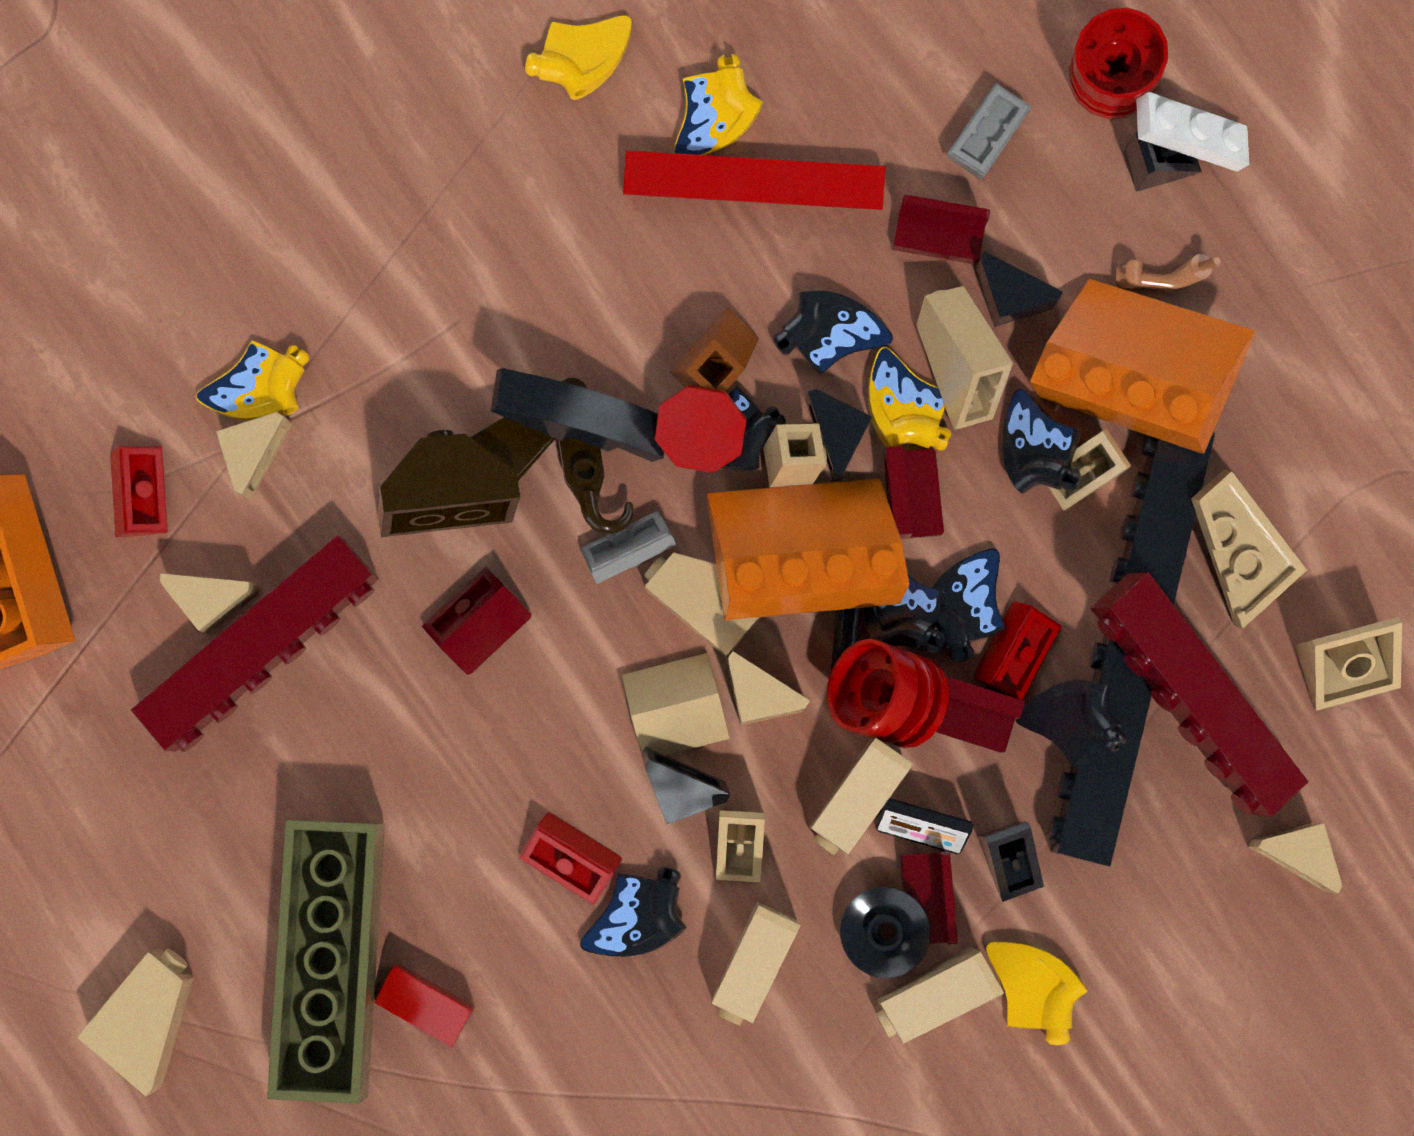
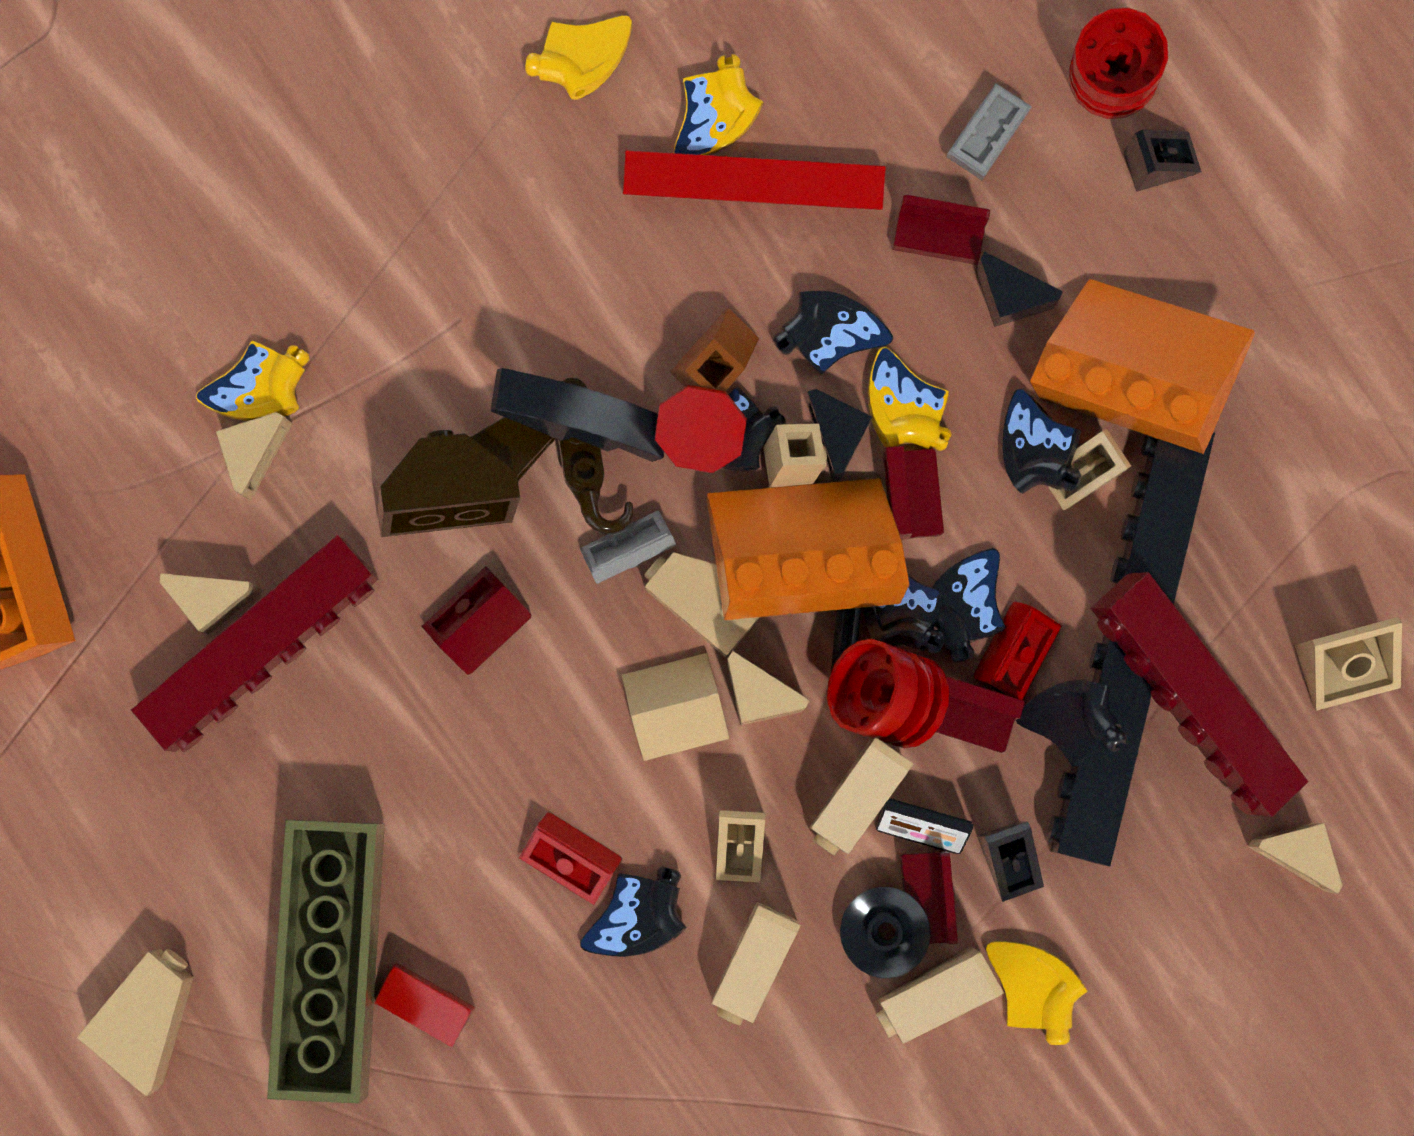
red slope [110,446,168,537] -> none
slope [642,747,730,825] -> none
tan slope [916,286,1013,430] -> none
nougat piece [1115,254,1221,293] -> none
white plate [1136,92,1250,172] -> none
tan wing [1191,469,1307,629] -> none

